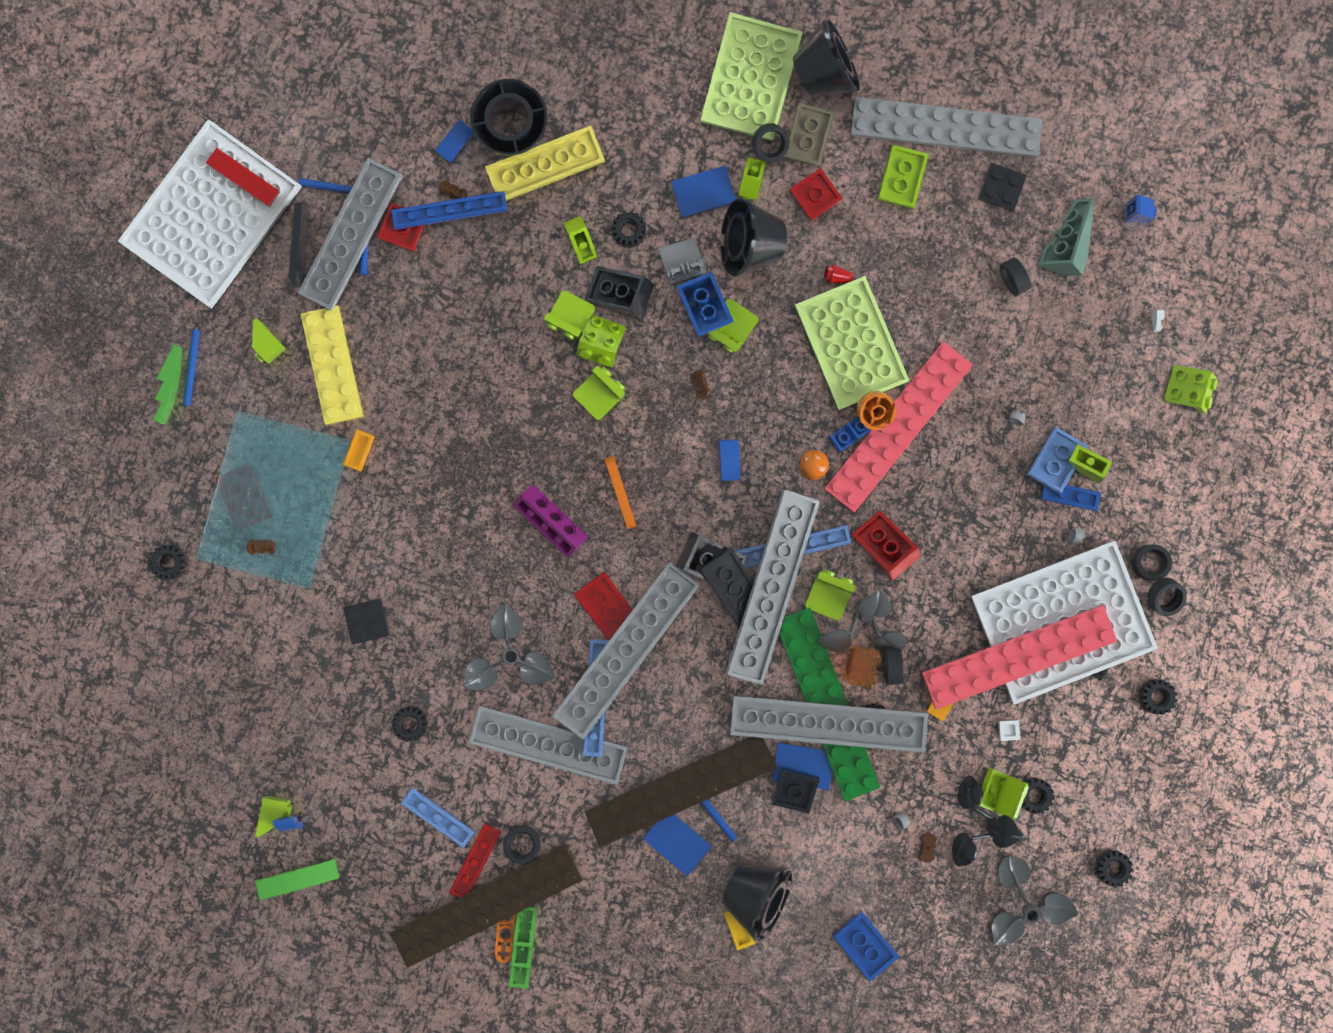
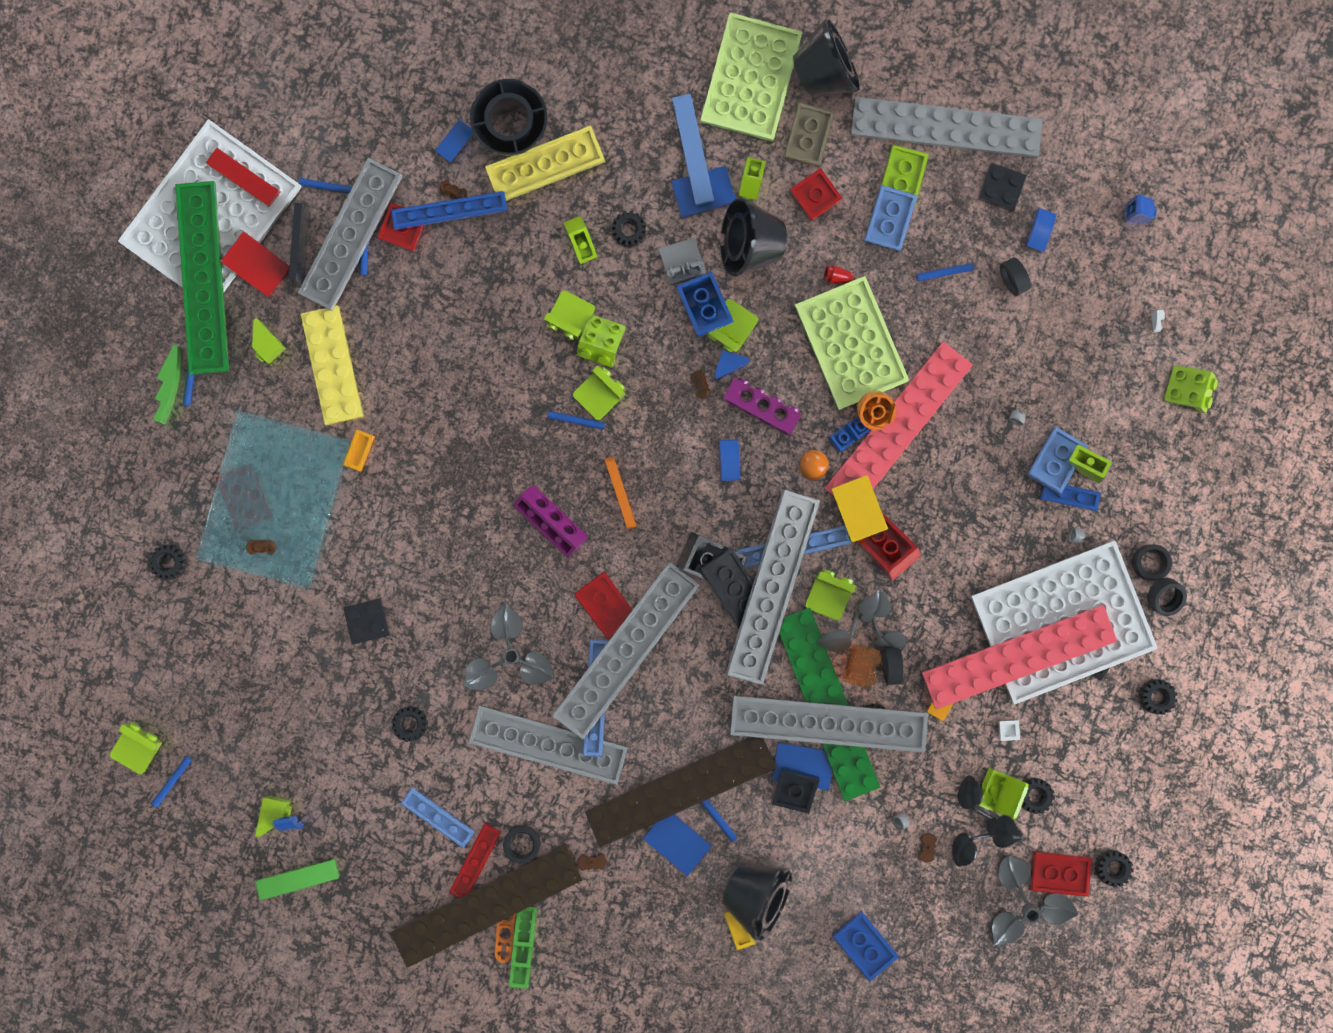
black slope [584,266,654,320] -> none
black tyre [752,123,790,162] -> none
sand green wedge [1039,198,1095,276] -> none
none -> lime bracket [110,722,163,775]
none -> blue bar [151,756,192,807]
none -> green plate [175,181,229,375]
none -> red tile [220,231,289,297]
none -> blue bar [548,411,605,430]
none -> reddish brown piece [577,853,607,871]
none -> medium blue tile [672,94,714,206]
none -> blue slope [714,350,750,381]
none -> magenta brick [723,377,802,436]
none -> yellow tile [832,475,888,542]
none -> medium blue tile [864,185,917,251]
none -> blue bar [916,263,974,281]
none -> blue slope [1025,207,1057,252]
none -> red tile [1030,851,1092,897]

